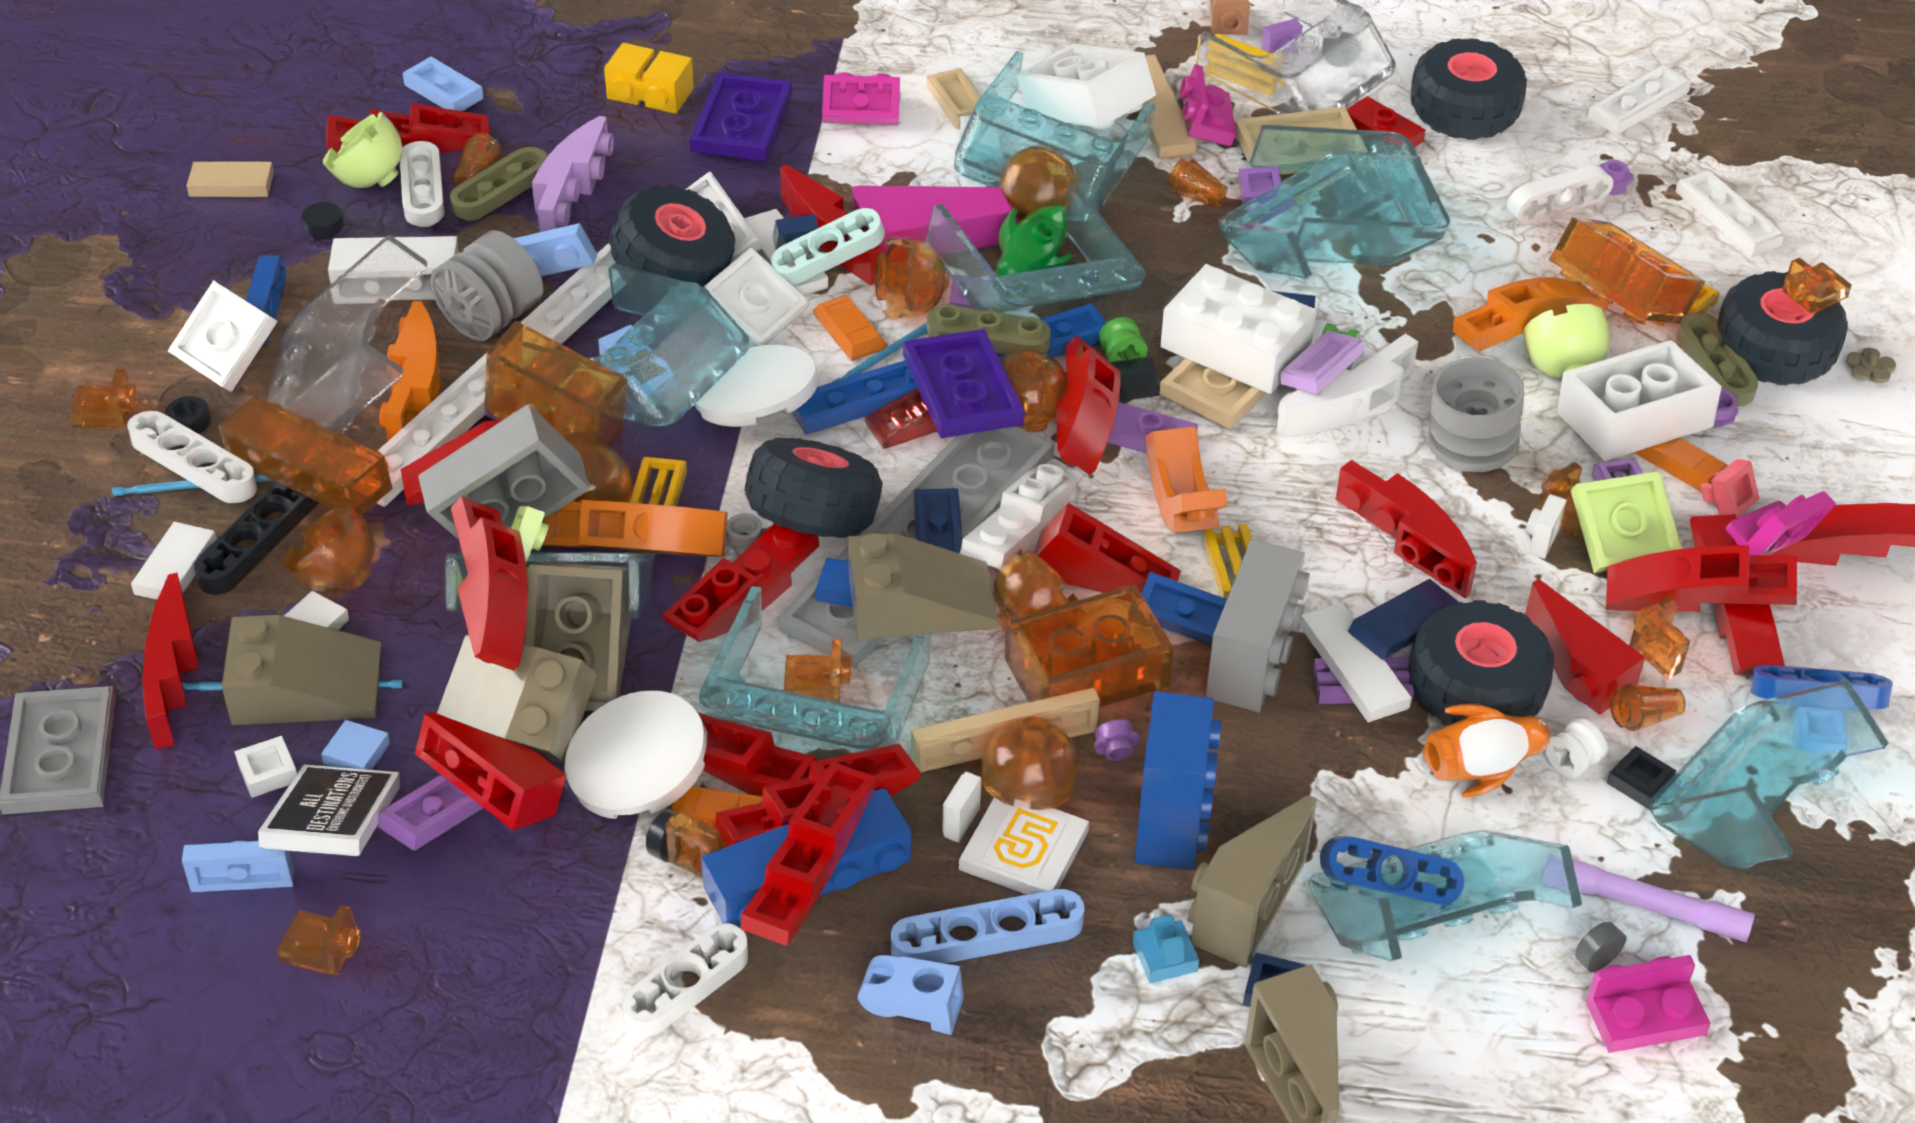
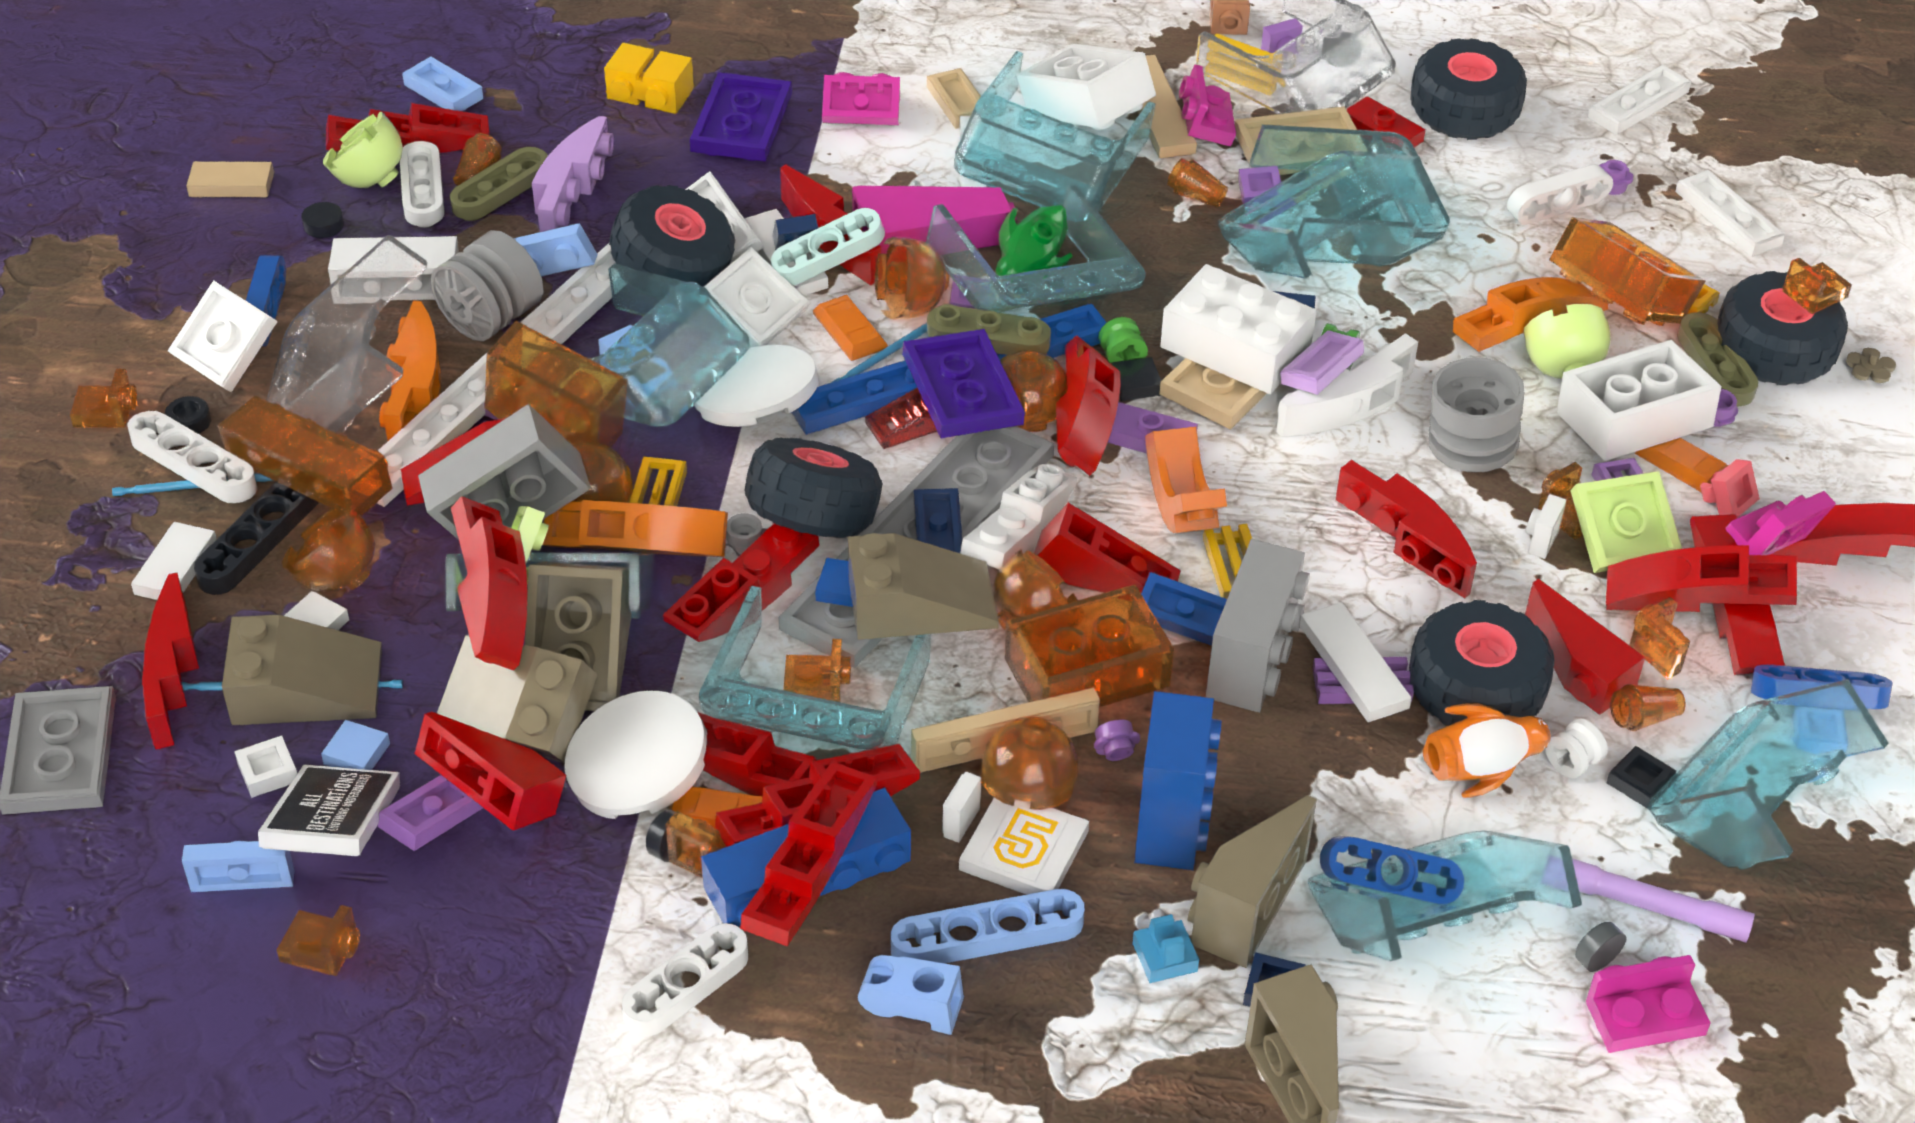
clear orange cylinder [1000,145,1080,222] -> none
dark blue tile [1348,578,1459,660] -> none

